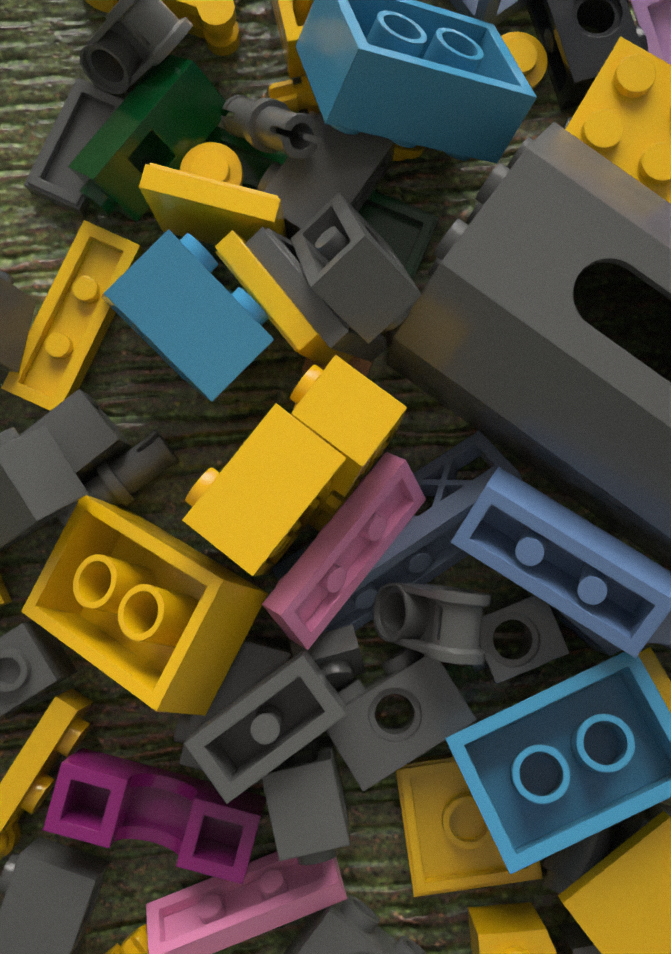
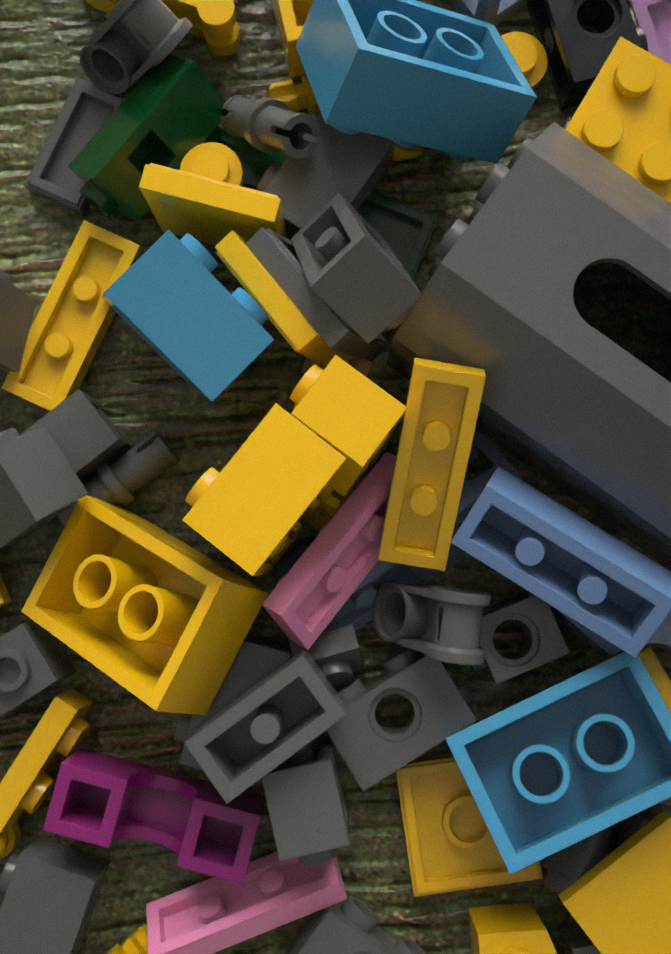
none -> yellow plate [378,357,486,571]

